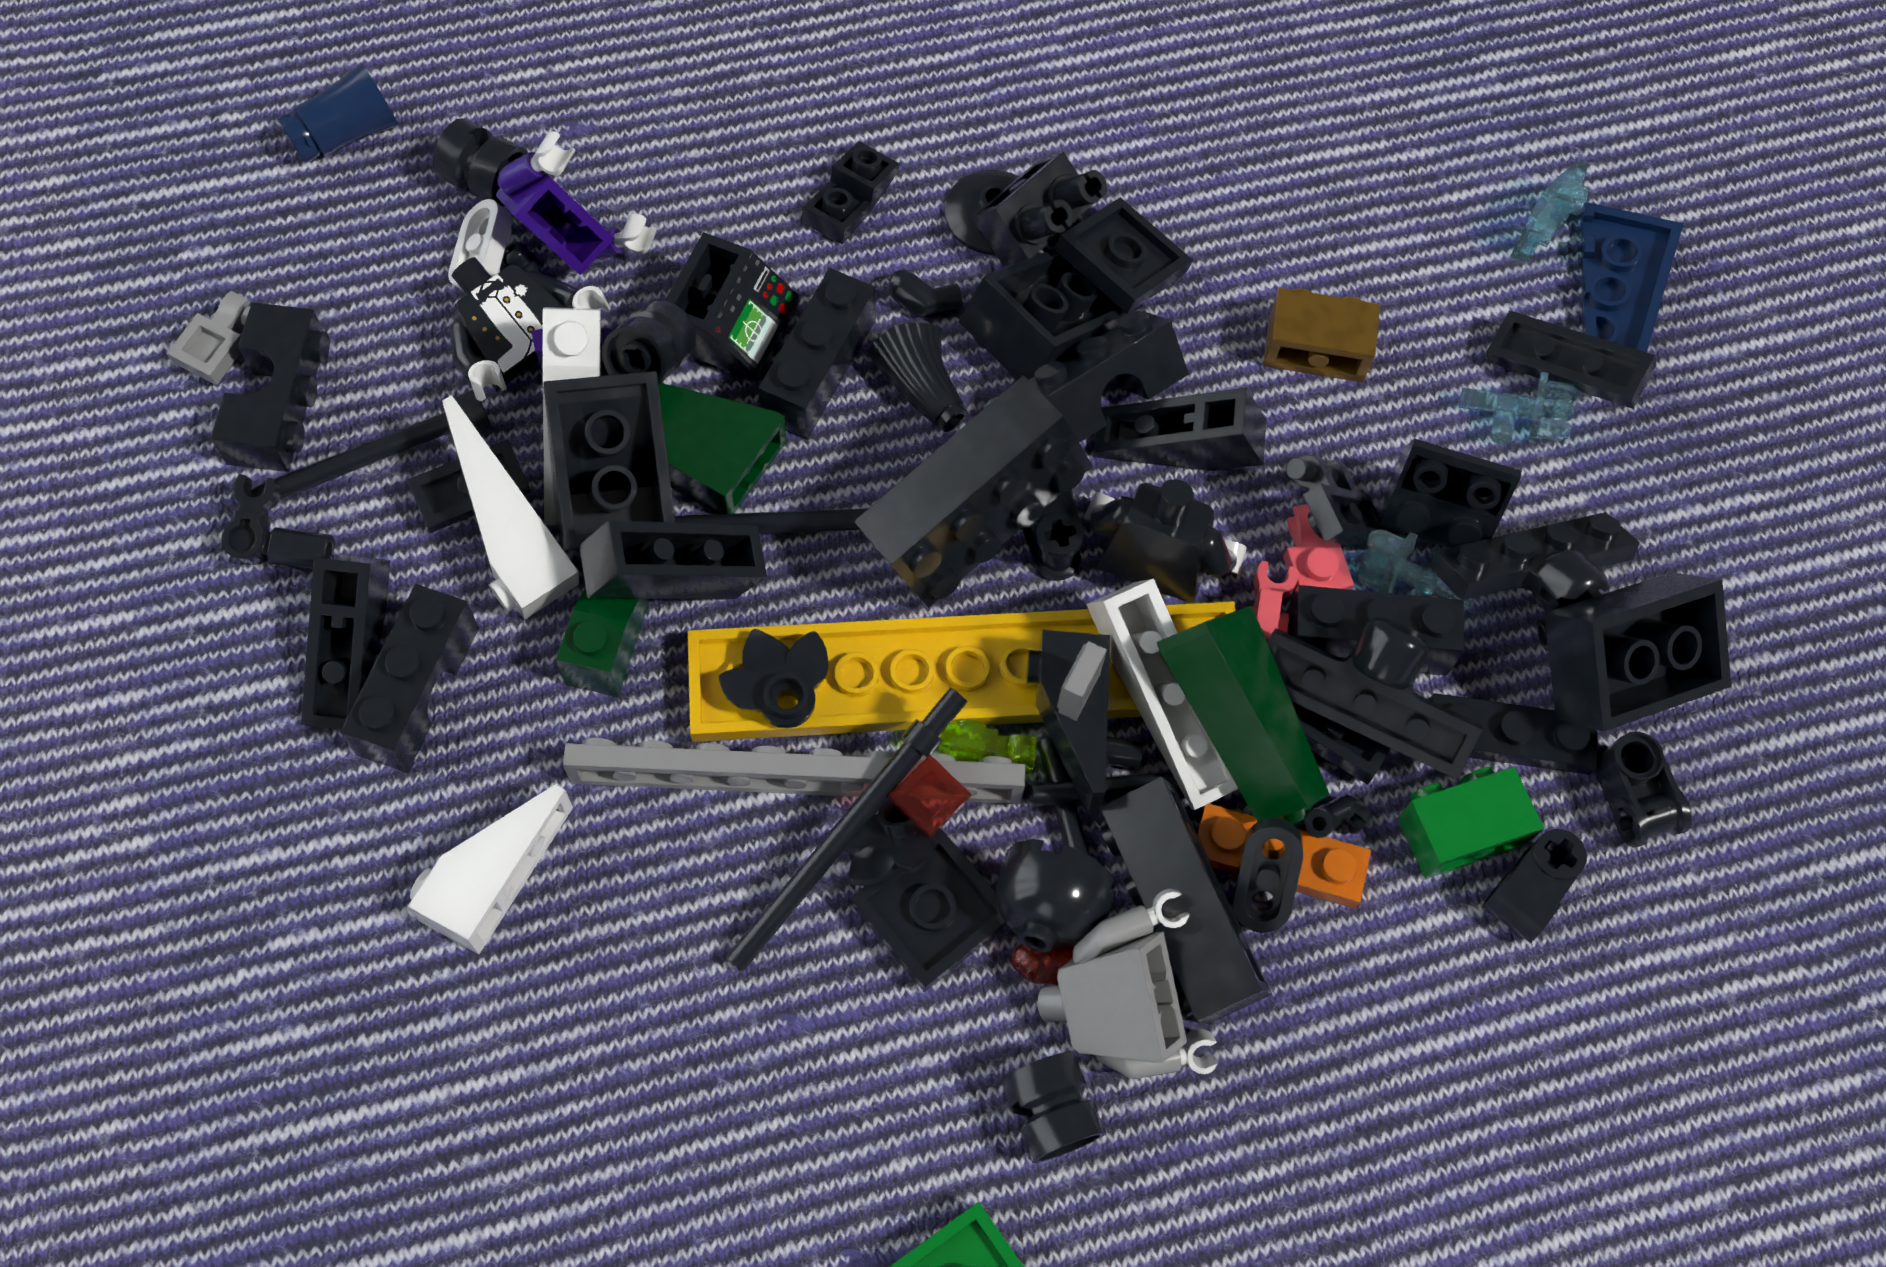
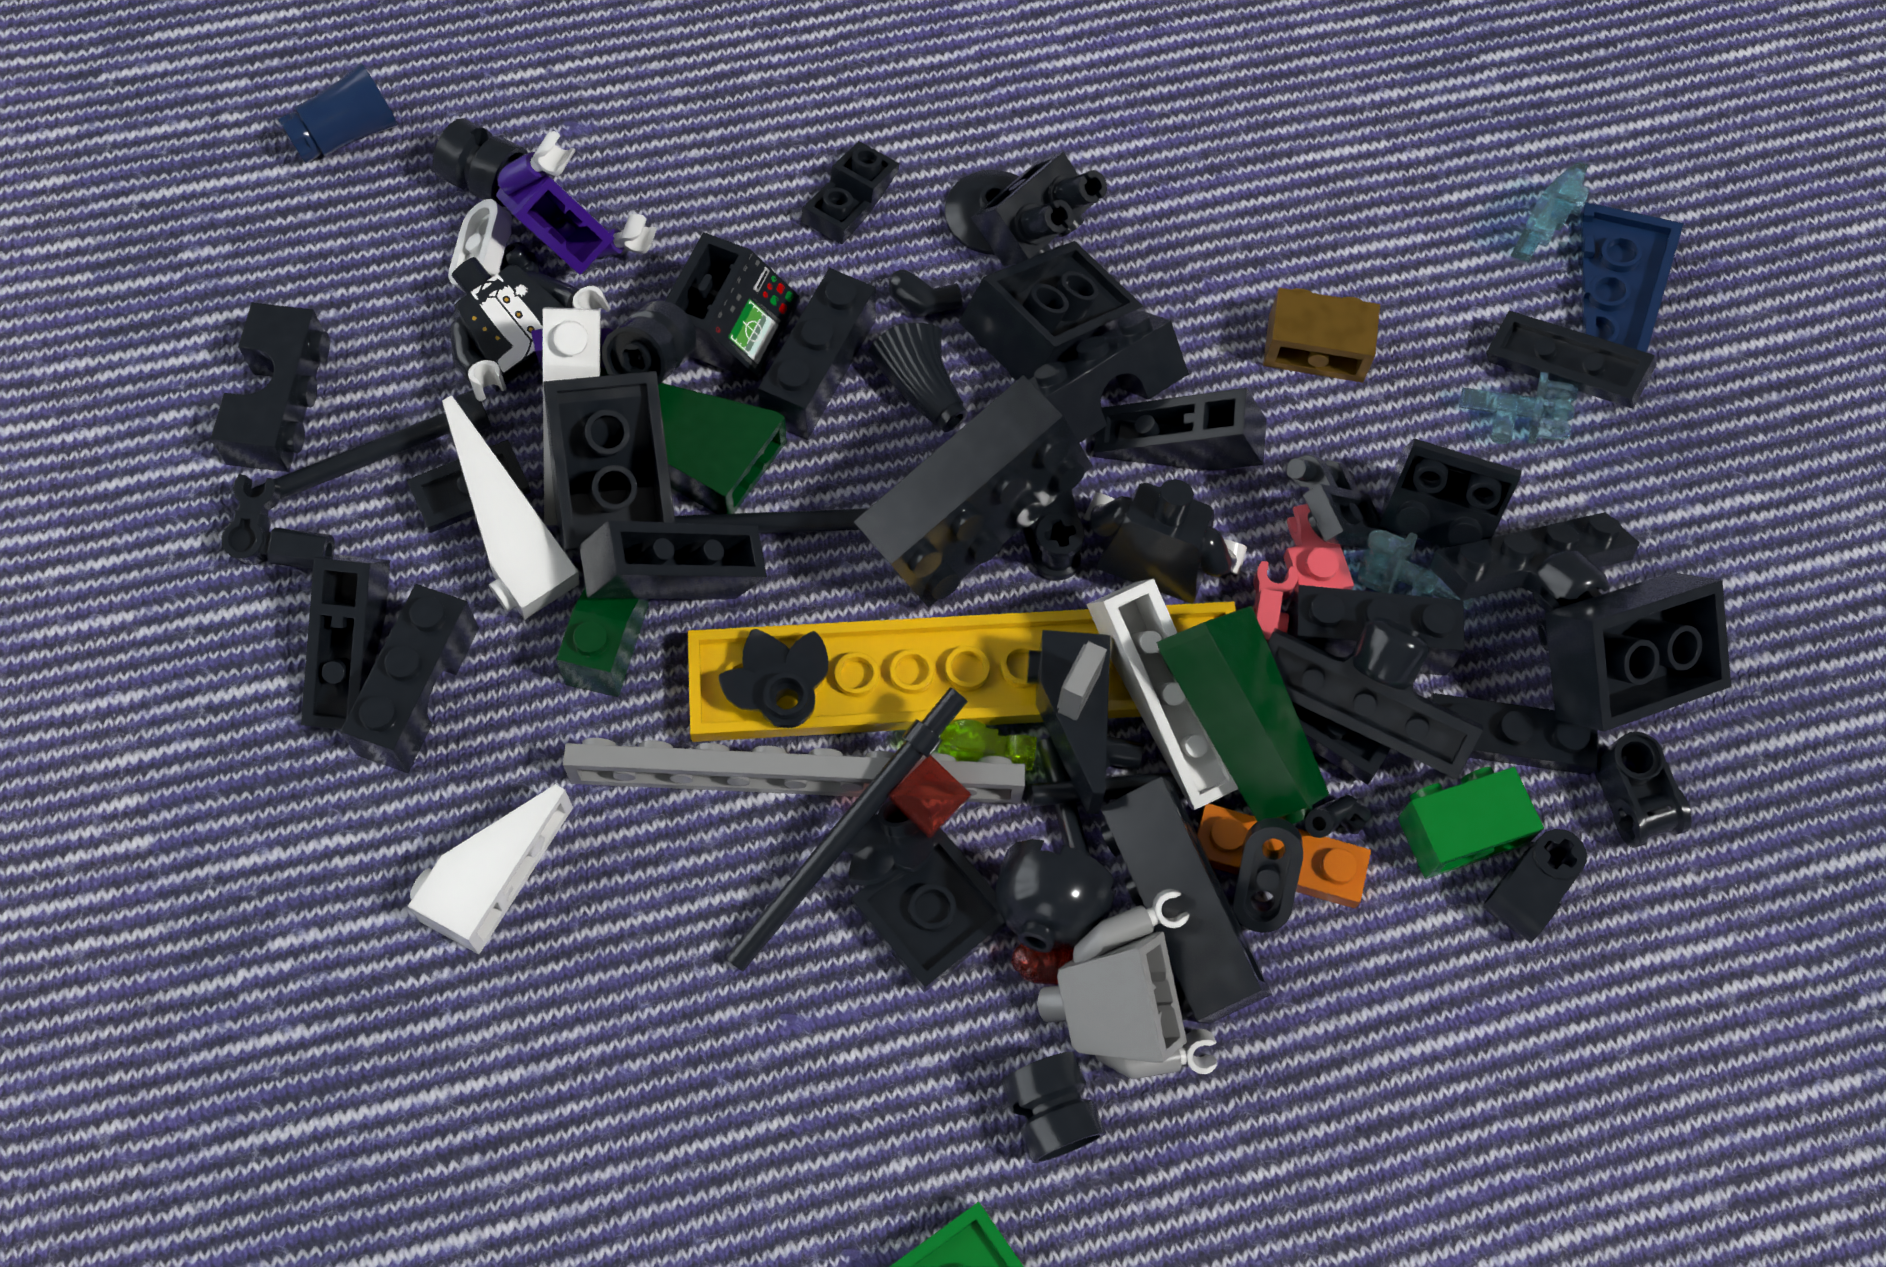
light grey plate [166,291,250,385] -> none
black plate [1054,197,1193,314] -> none

